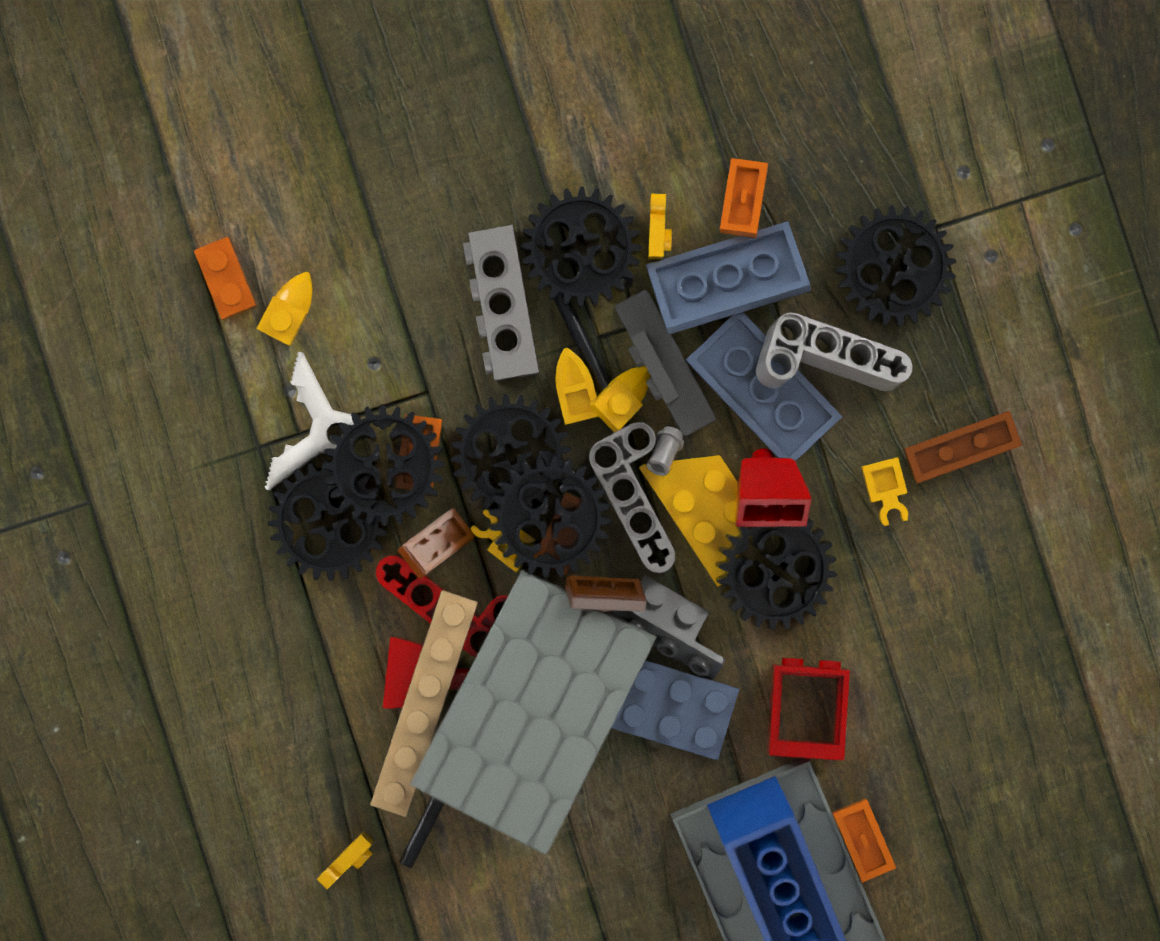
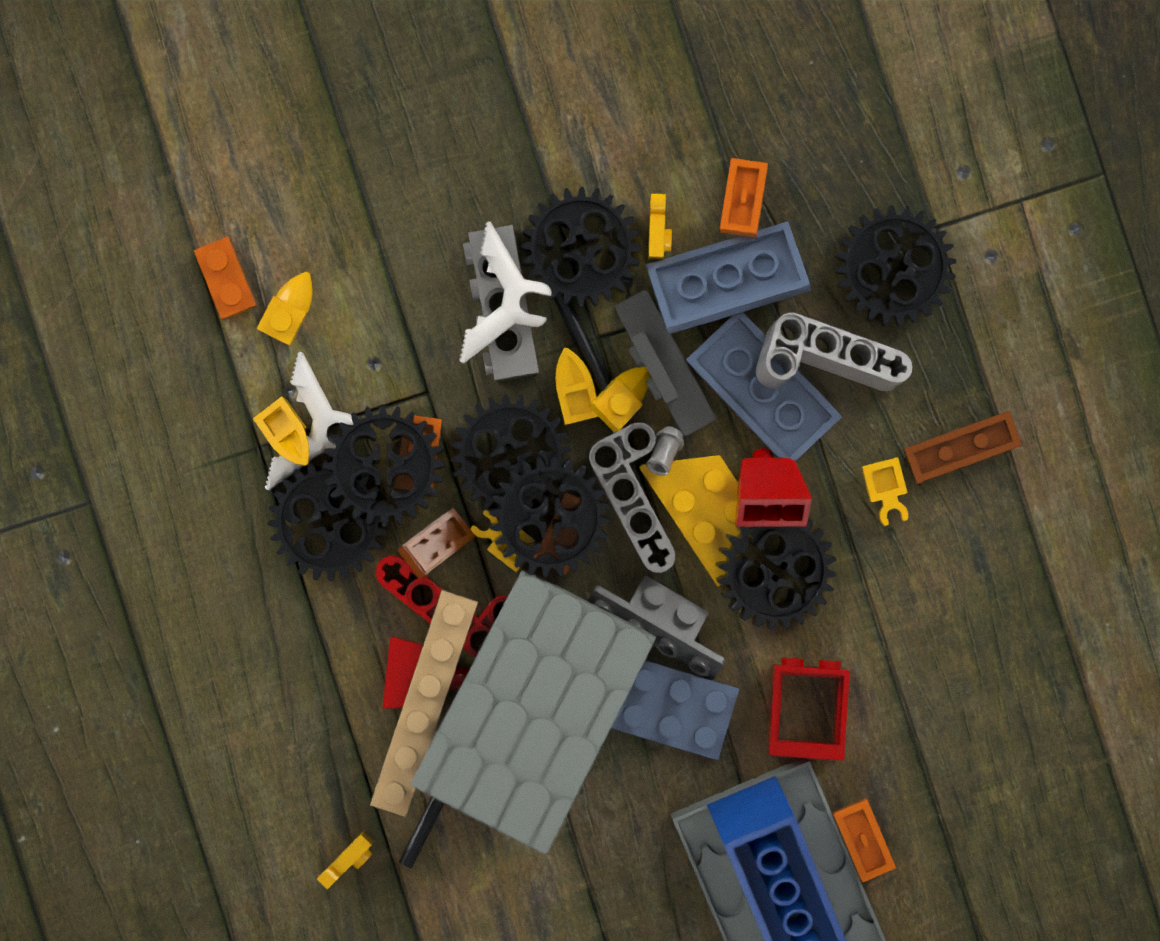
reddish brown plate [565,576,647,612] -> none
none -> yellow plate [253,396,309,466]
none -> white piece [459,221,551,364]

